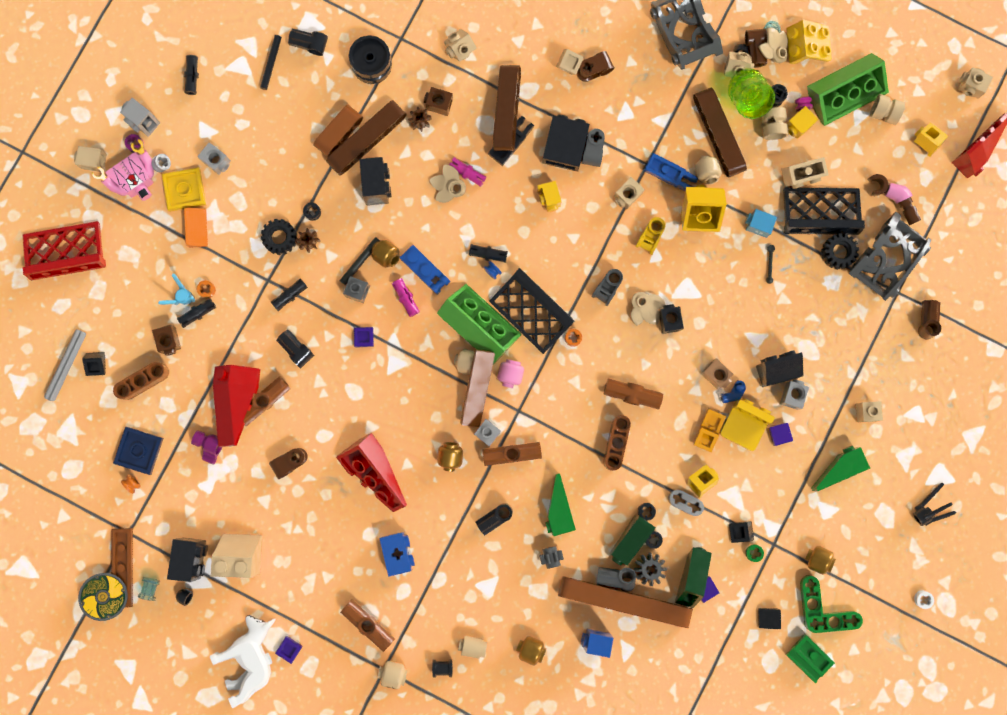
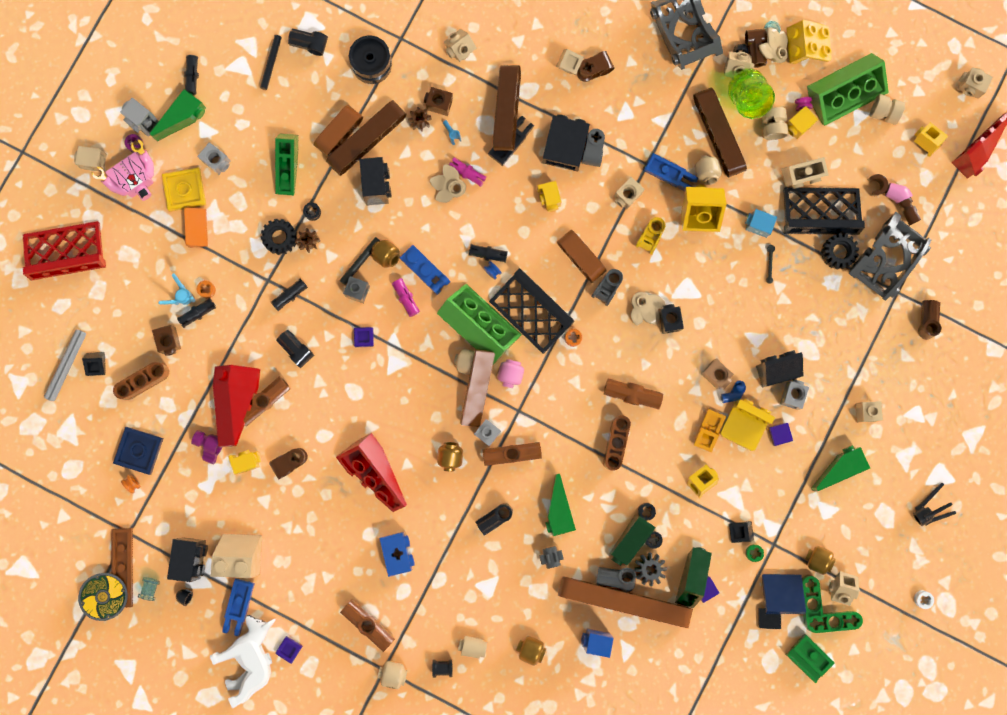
light grey bush [152,154,171,173] -> none
light grey beam [668,490,704,516] -> none
black wheel [765,84,788,108] -> none
none -> green slope [149,89,206,141]
none -> blue hinge [222,578,255,637]
none -> yellow brick [228,450,261,475]
none -> green slope [275,133,299,196]
none -> dark azure hand [443,120,462,145]
none -> dark orange beam [557,229,607,283]
none -> dark blue tile [761,574,806,614]
none -> tan brick [829,571,860,606]

